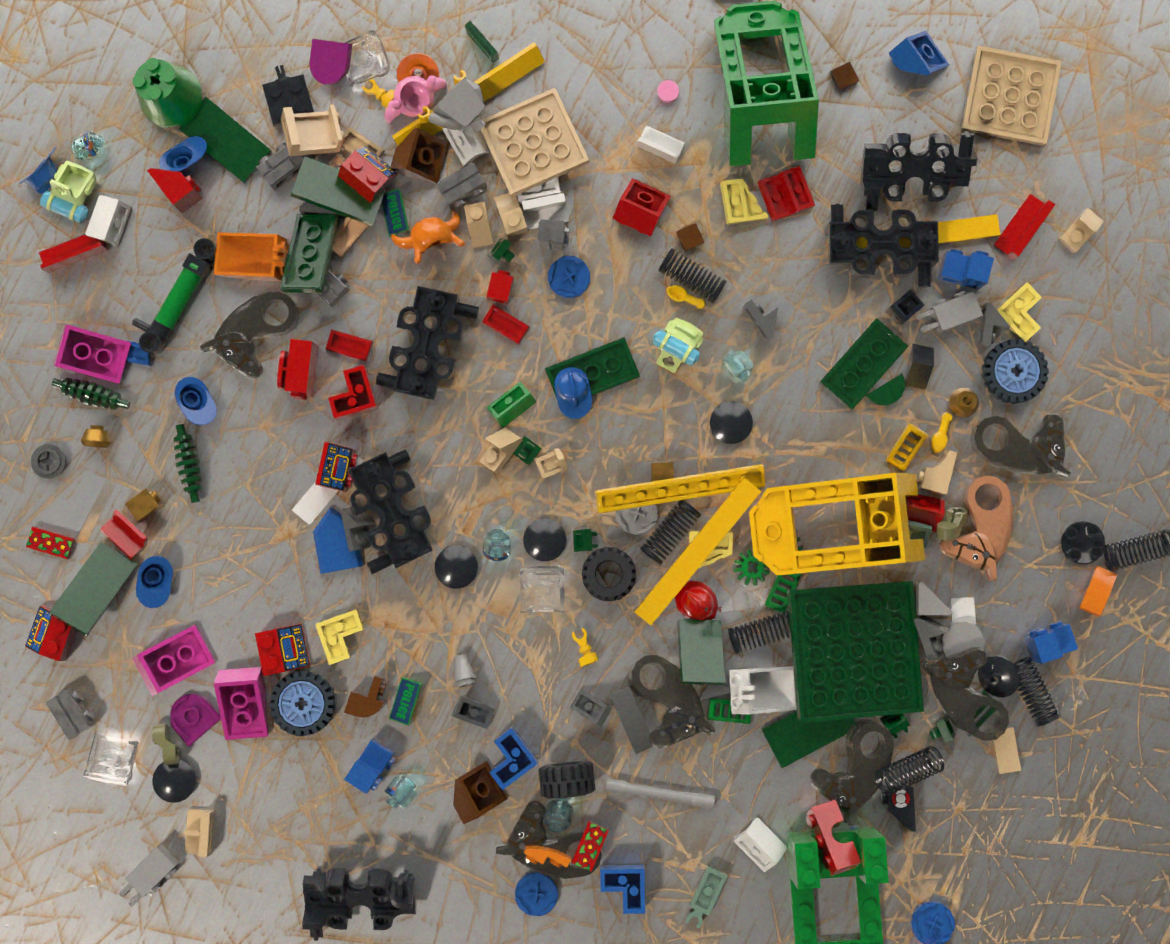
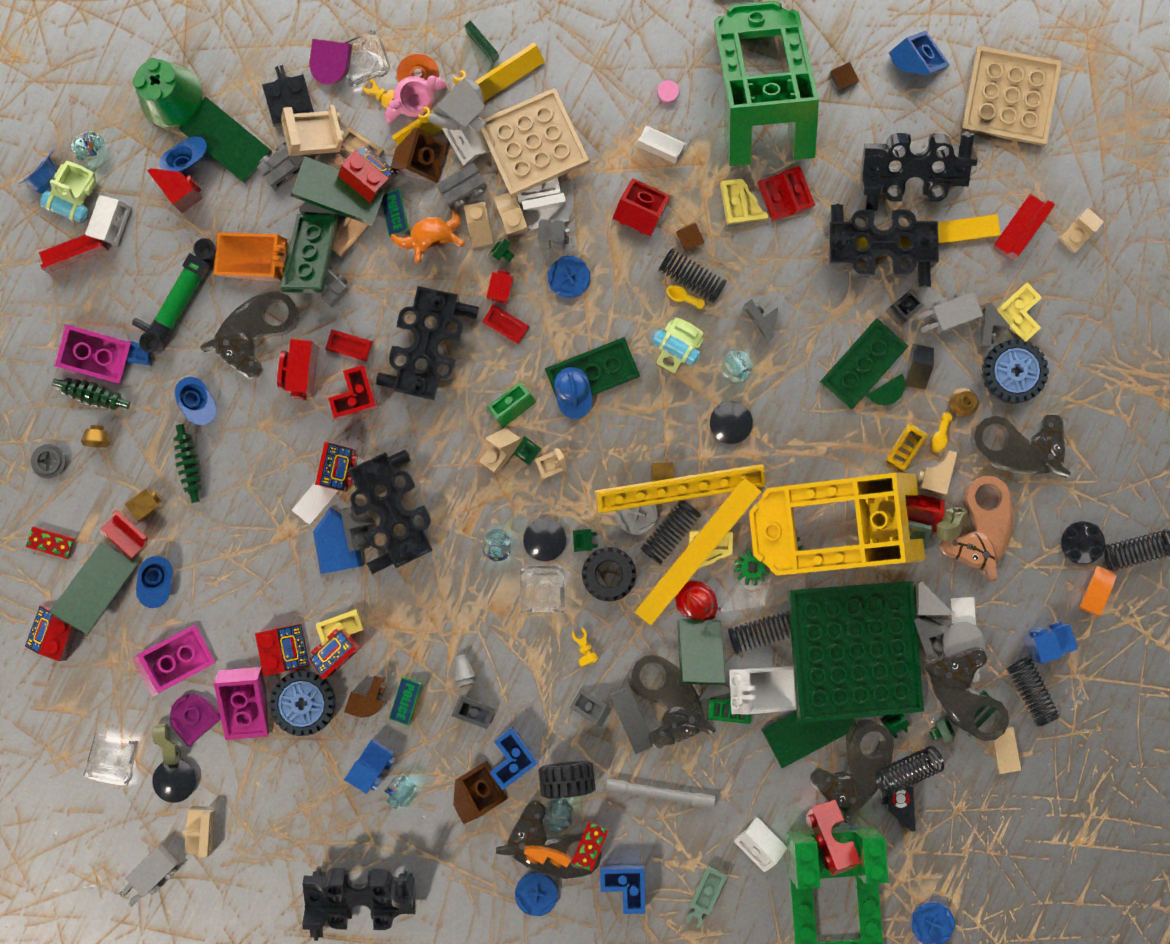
flat silver brick [46,688,95,740] -> none
black dish [435,546,478,589] -> none
green slope [764,573,802,613] -> none
blue brick [937,249,994,290] -> none
black dish [978,655,1020,698] -> none
none -> slope [309,629,362,680]

